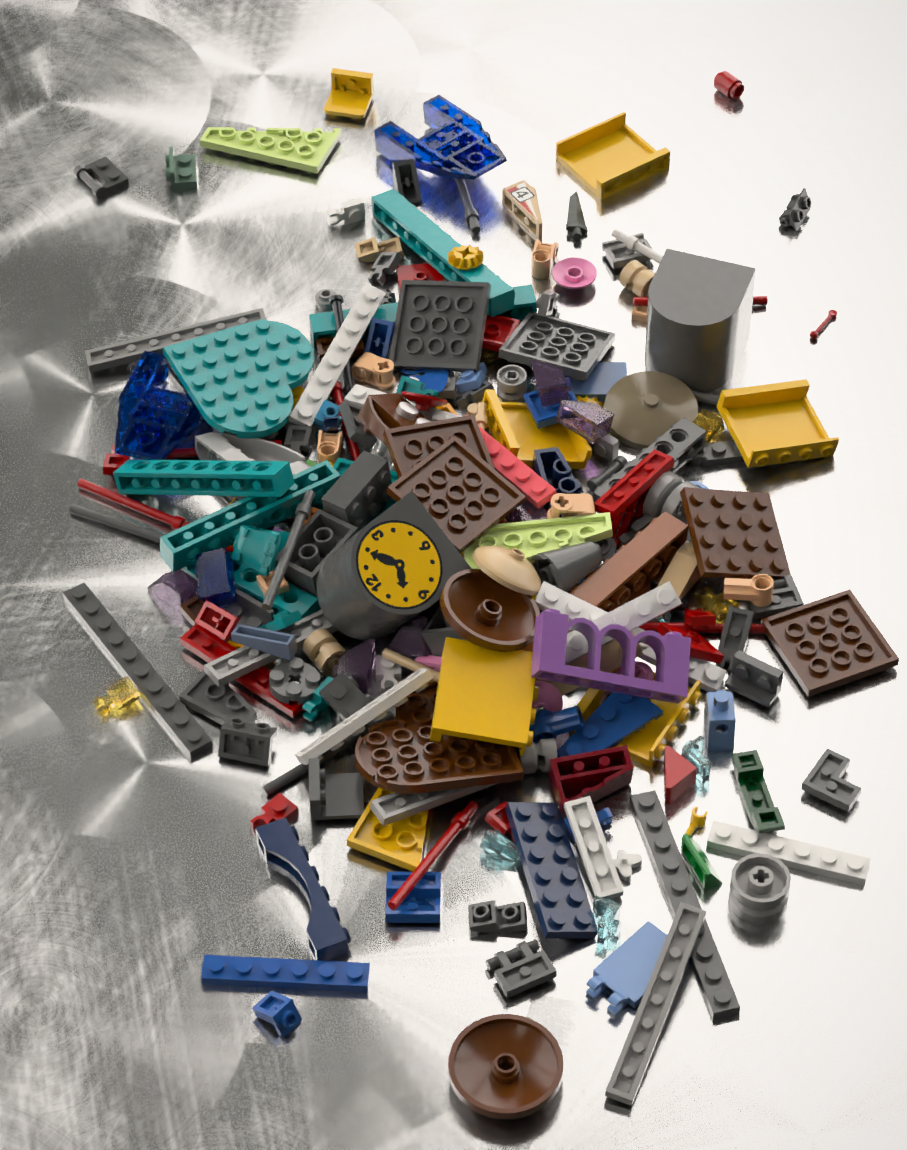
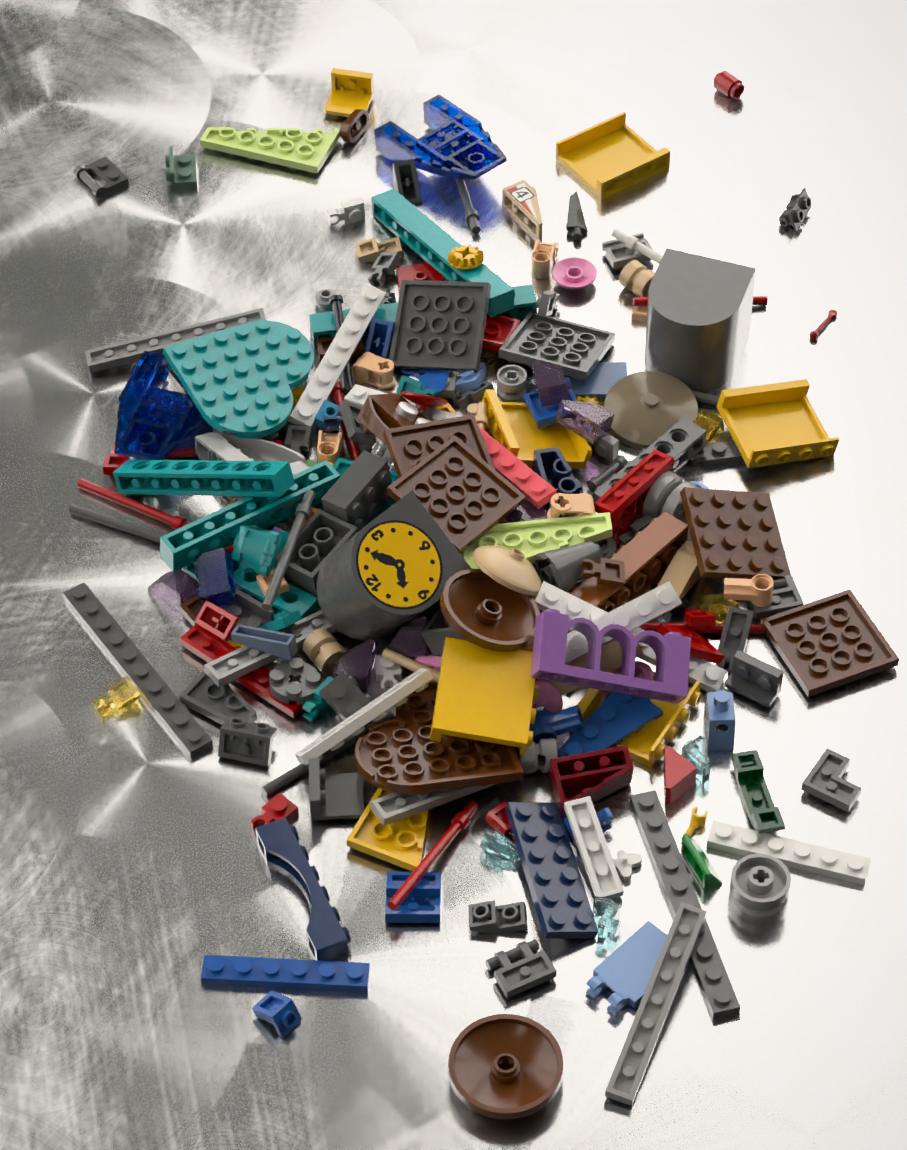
none -> reddish brown plate [339,109,369,143]
none -> reddish brown plate [580,557,625,588]

